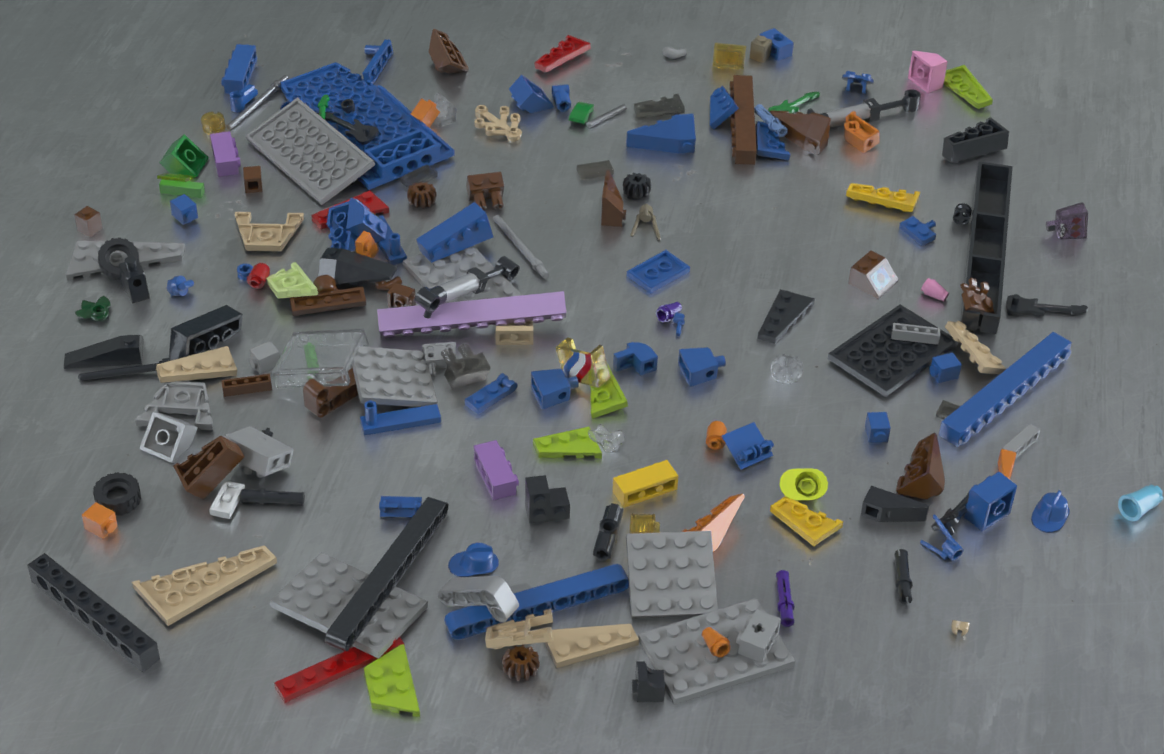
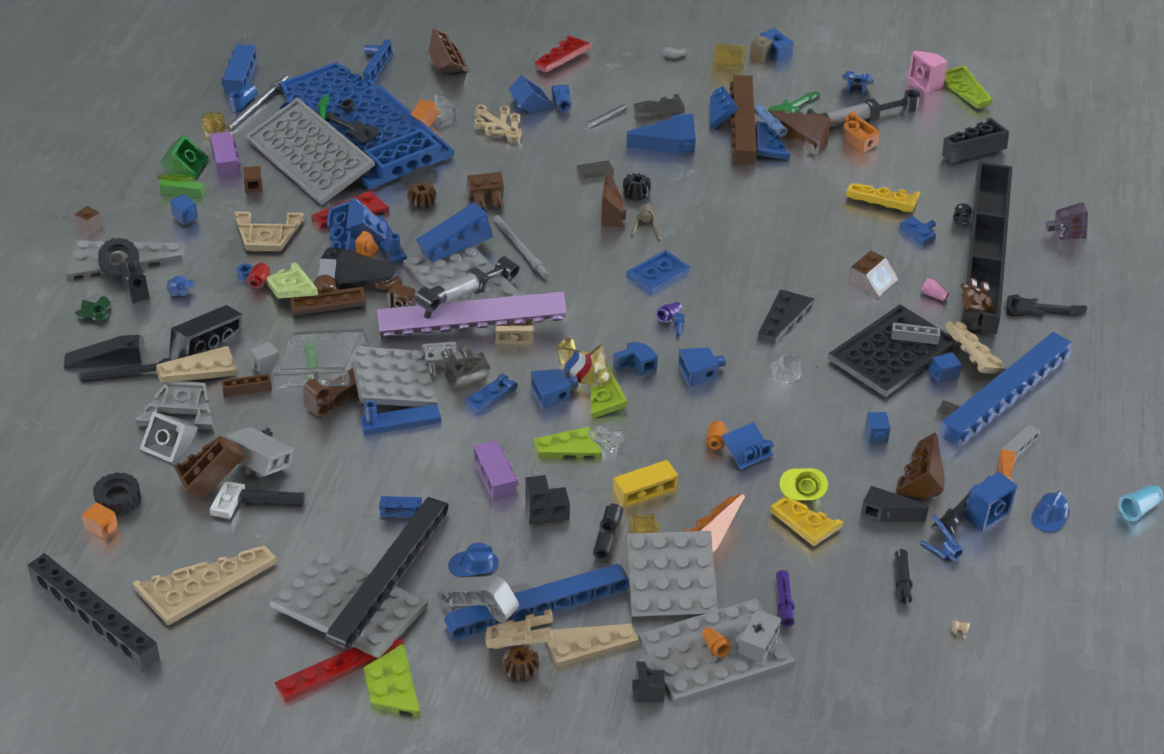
green slope [568,102,594,124] -> none

